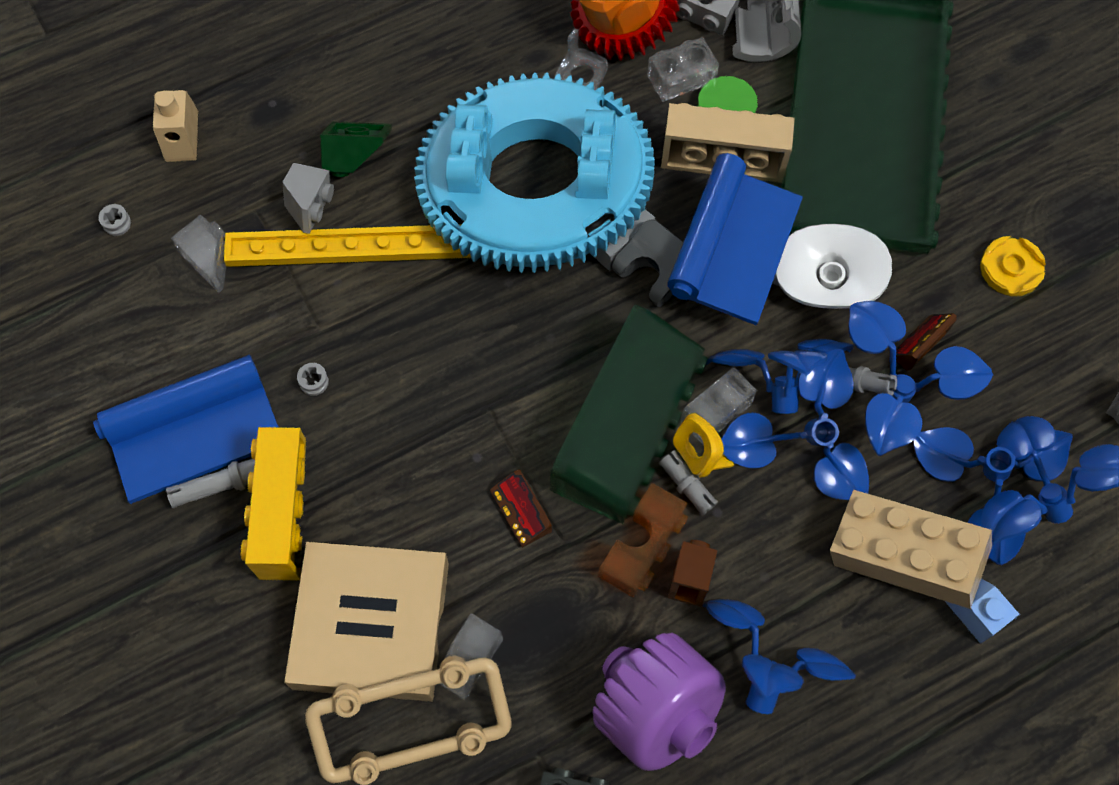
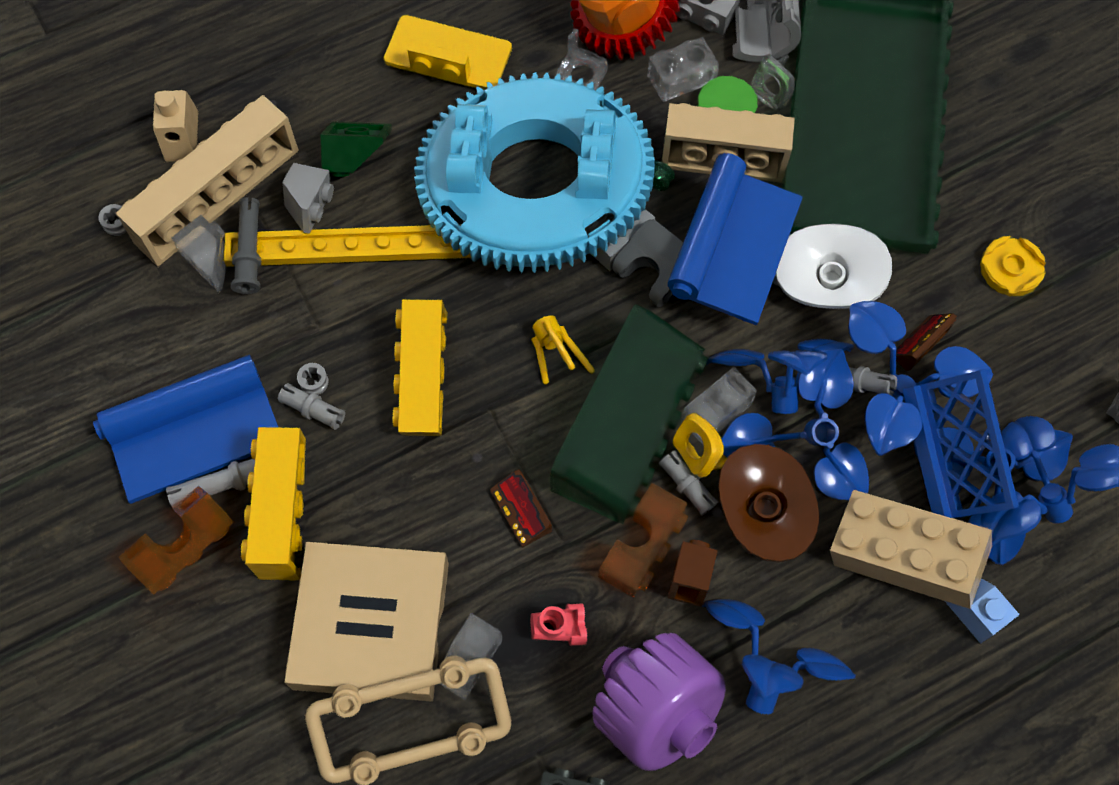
none -> tan brick [116,95,299,267]
none -> clear orange arch [119,486,234,595]
none -> dark grey pin [231,197,262,294]
none -> light grey pin [278,383,345,430]
none -> yellow bracket [384,15,512,90]
none -> yellow wedge [393,300,447,436]
none -> coral plate [530,603,587,646]
none -> yellow plant [531,315,595,384]
none -> clear green bush [652,161,675,191]
none -> reddish brown hat [718,444,819,563]
none -> clear piece [751,54,795,109]
none -> blue fence [902,369,1019,518]

